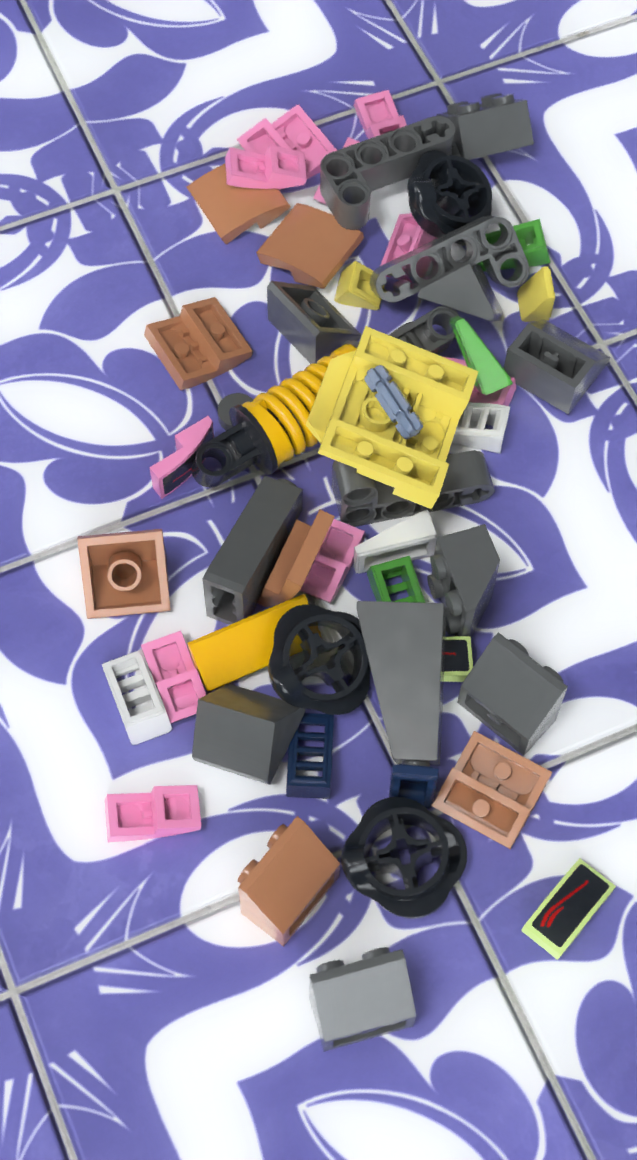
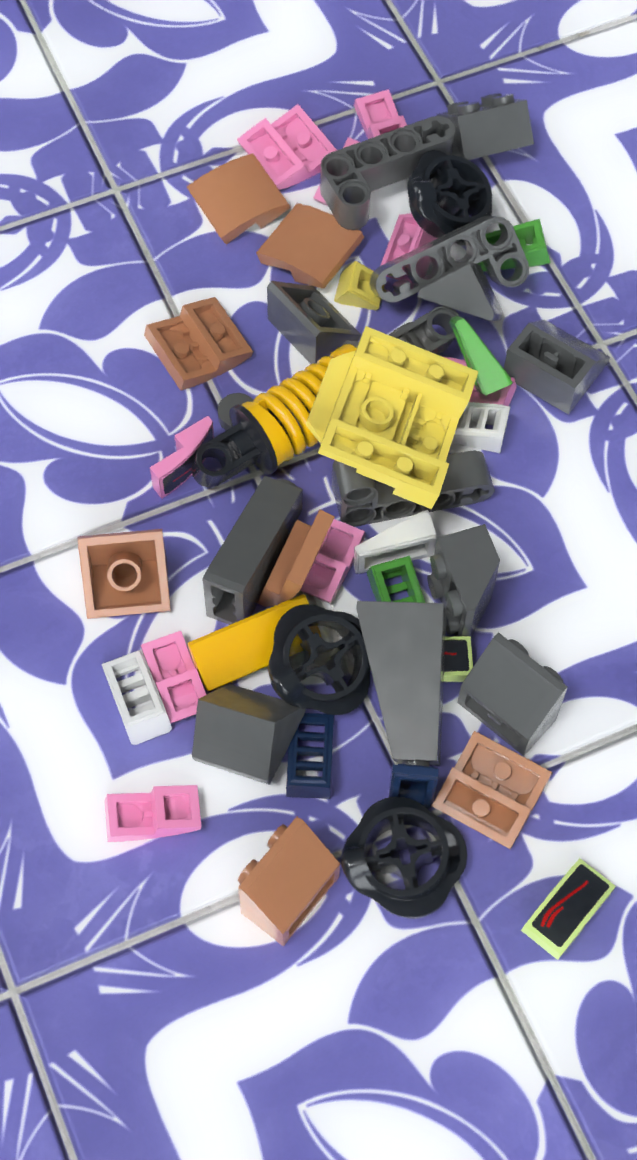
bright pink slope [225,145,307,189] -> none
slope [309,947,416,1052] -> none
sand blue axle [364,365,423,439] -> none
light yellow slope [517,267,555,322] -> none

